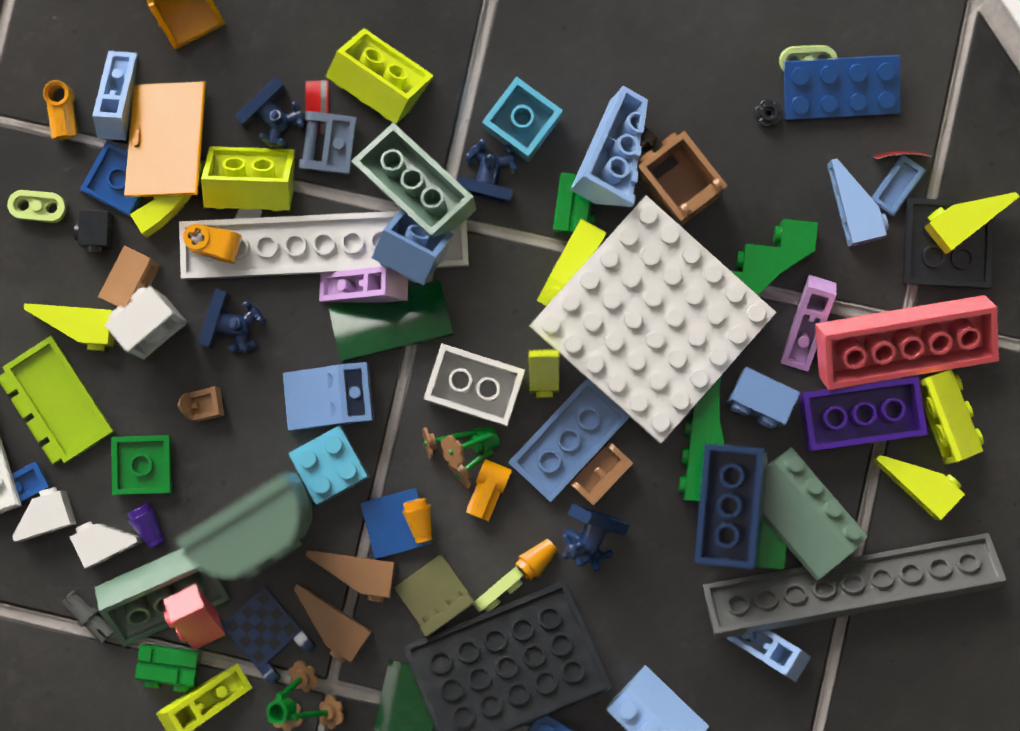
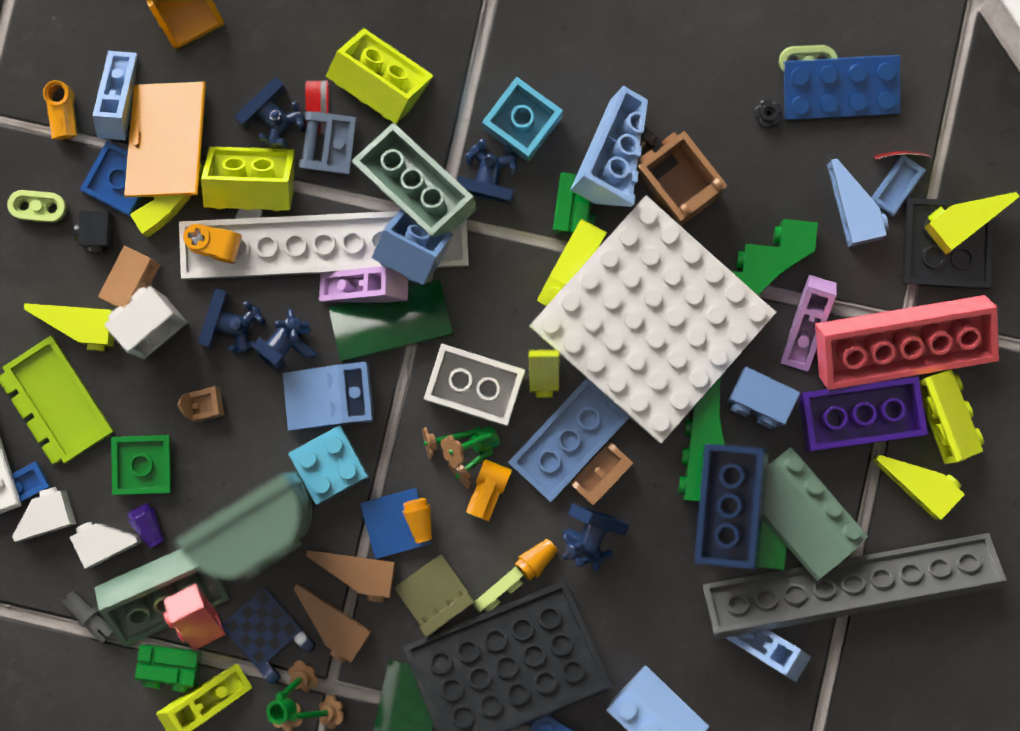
none -> dark blue piece [252,309,318,374]

